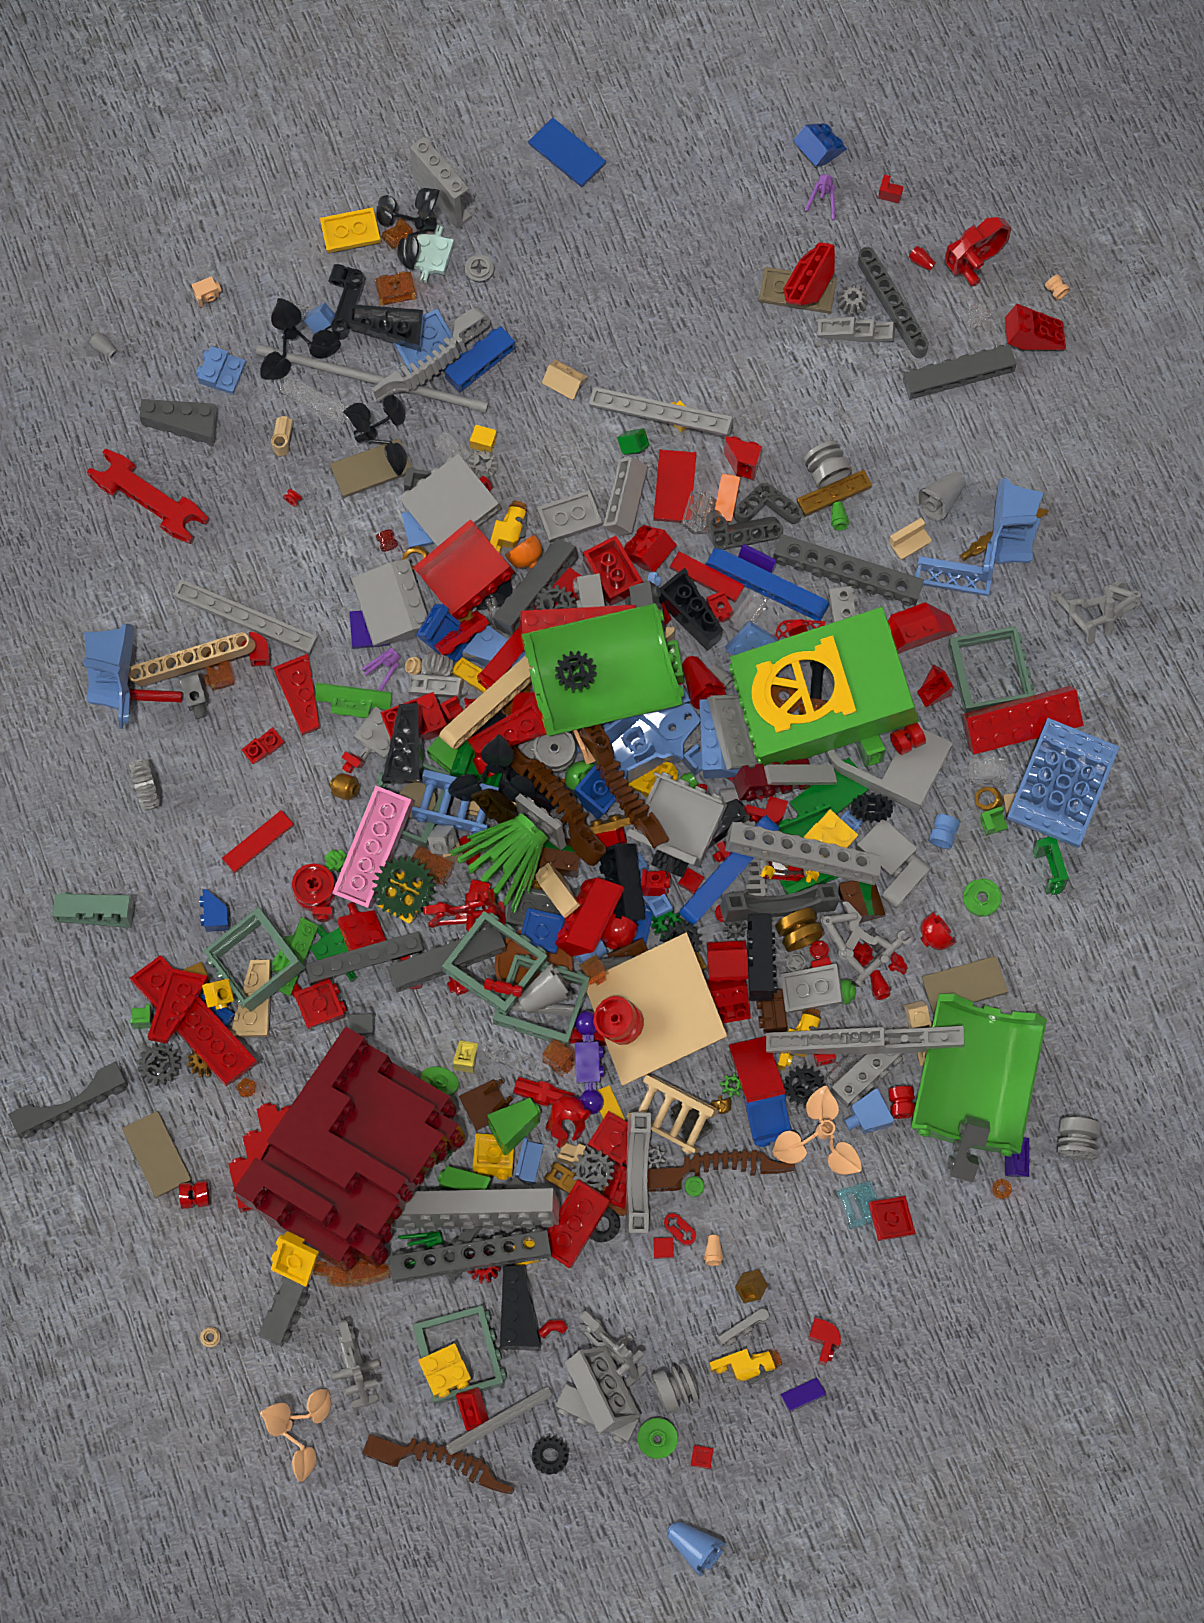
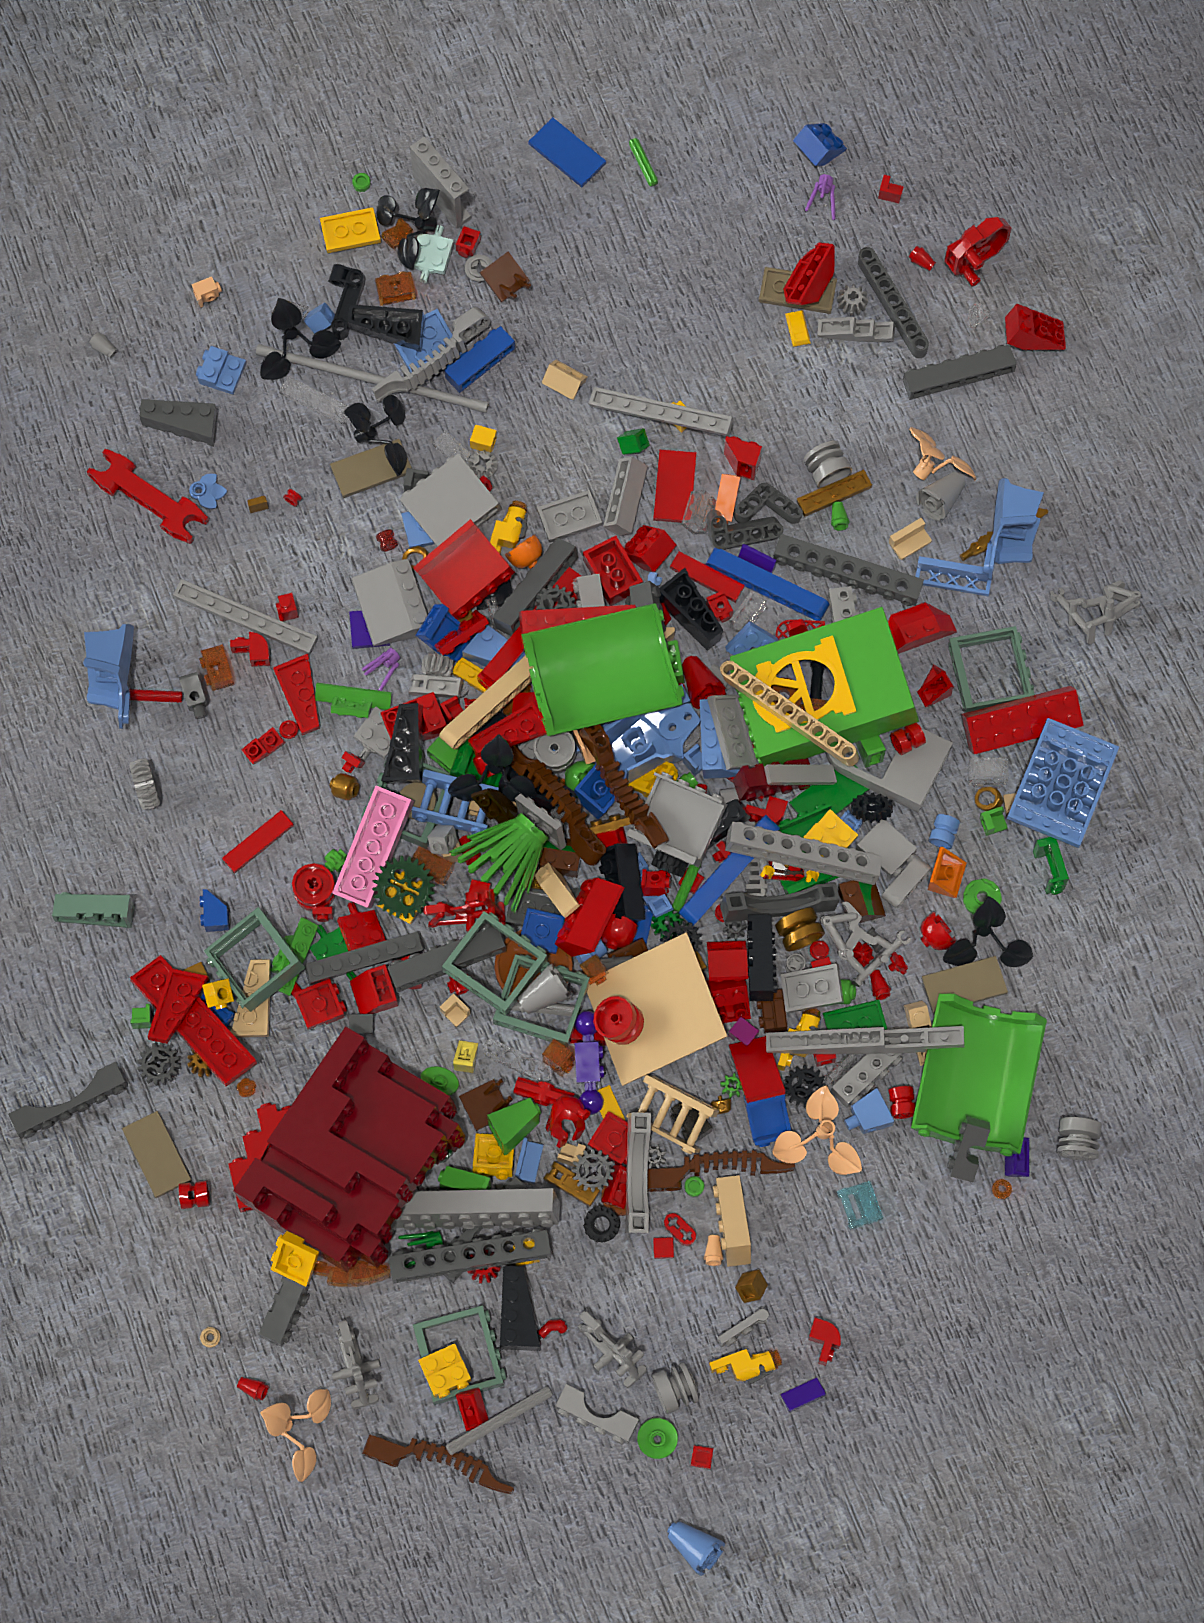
tan beam [128,632,255,686] -> none
tan piece [271,416,293,456] -> none
tan plate [405,657,422,675] -> none
red axle [484,978,523,997] -> none
black tyre [532,1436,568,1475] -> none
red tile [547,1179,612,1268] -> none
black gear [555,651,597,693] -> none
light grey slope [565,1346,641,1434] -> none
red tile [868,1196,916,1241] -> none
light nougat wheel [1045,274,1071,300] -> none
none -> medium blue plate [189,474,227,509]
none -> red cone [237,1377,269,1400]
none -> pearl gold tile [247,496,268,513]
none -> red brick [276,593,298,622]
none -> red plate [279,720,298,739]
none -> red slope [349,964,398,1014]
none -> bright green tile [352,173,371,192]
none -> tan panel [440,993,470,1027]
none -> red brick [455,226,481,258]
none -> reddish brown plate [479,251,531,302]
none -> bright green axle [629,138,658,187]
none -> bright green axle [672,862,702,912]
none -> tan wedge [713,1175,751,1267]
none -> tan beam [720,661,859,766]
none -> magenta panel [728,1017,759,1046]
none -> yellow tile [785,310,811,347]
none -> green tile [822,1000,888,1030]
none -> light nougat plant [909,427,976,481]
none -> orange slope [928,847,967,898]
none -> black plant [943,896,1033,967]

